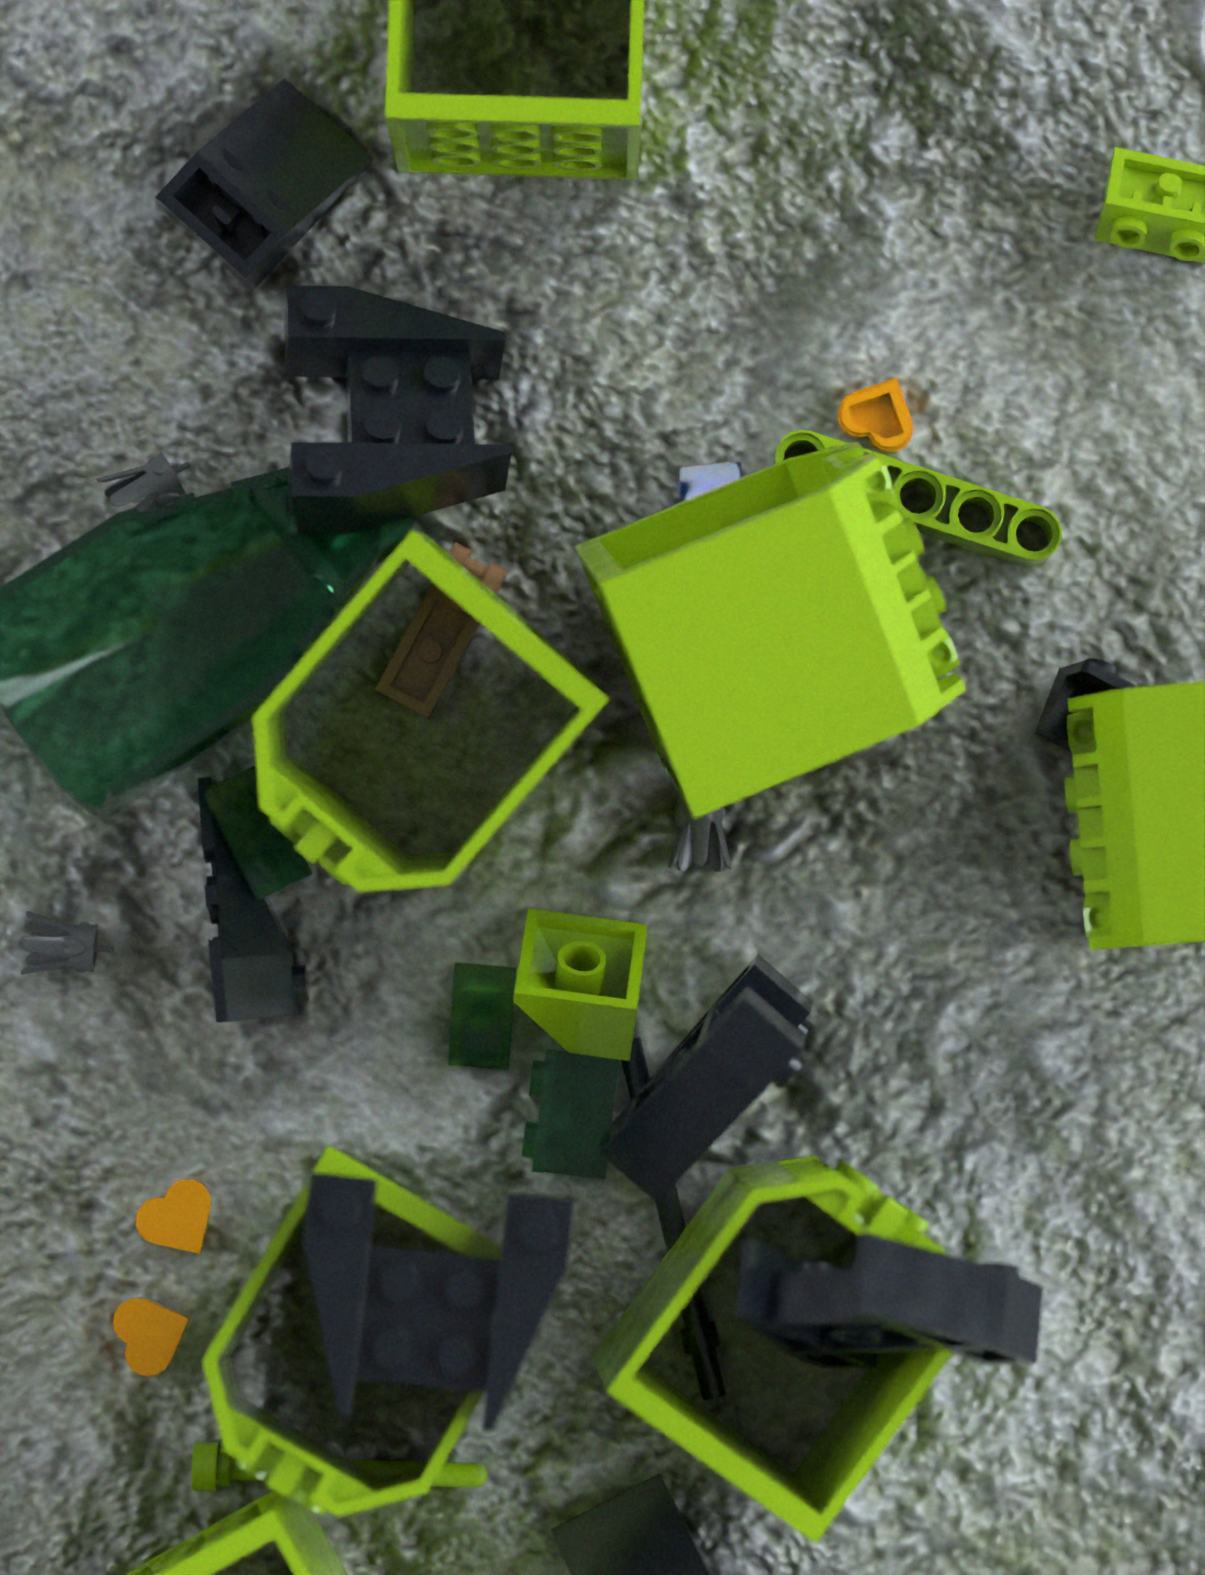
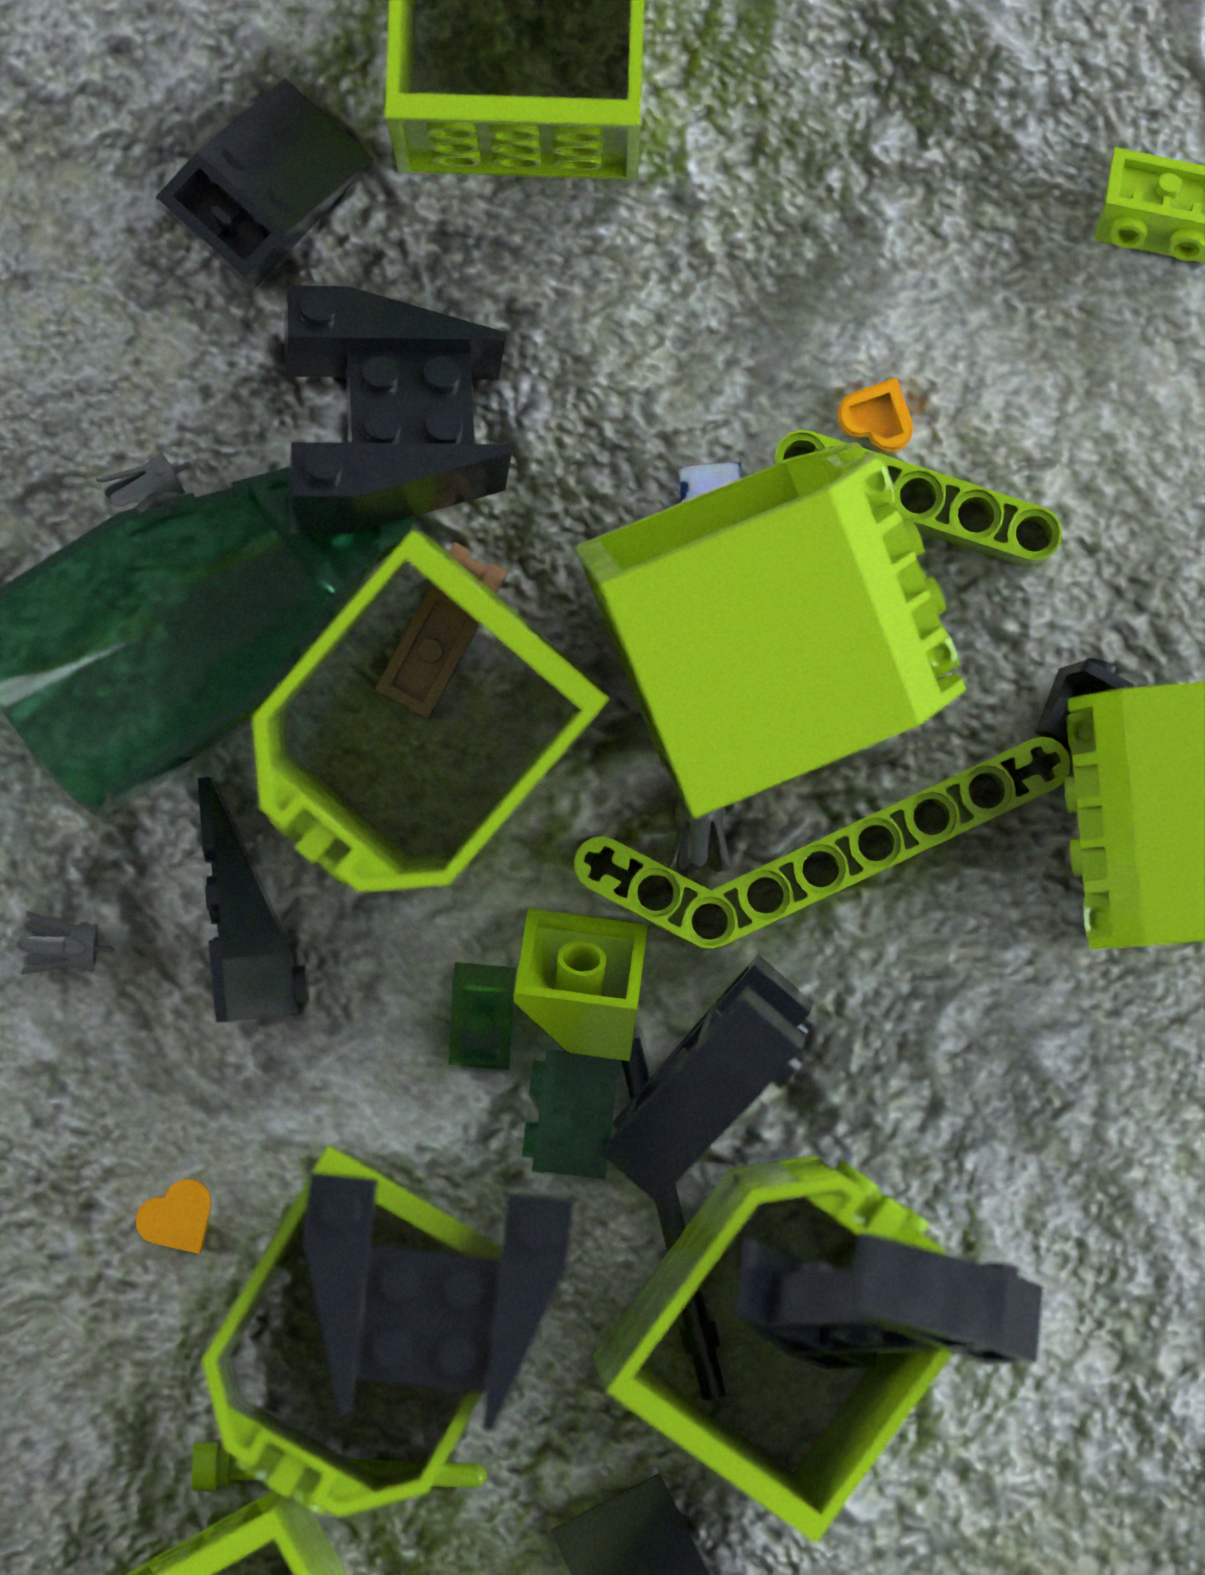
light orange tile [113,1296,191,1377] -> none
clear green bracket [203,765,313,900] -> none
none -> lime beam [574,737,1070,950]

